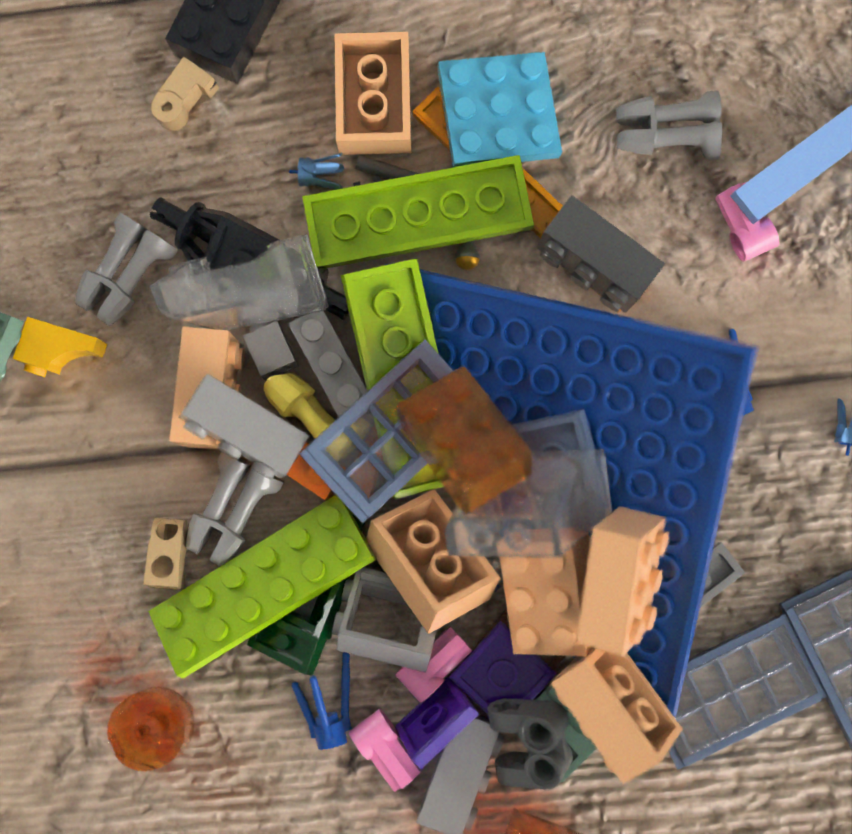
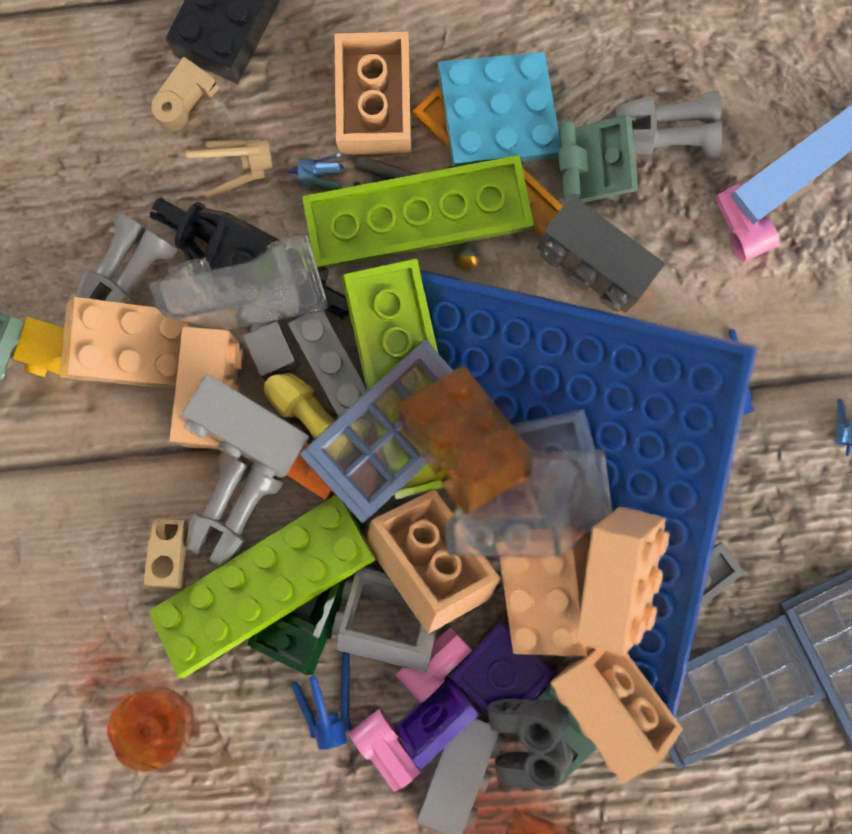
none -> light nougat brick [60,297,189,389]
none -> tan plant [184,139,273,199]
none -> sand green plate [558,115,638,203]

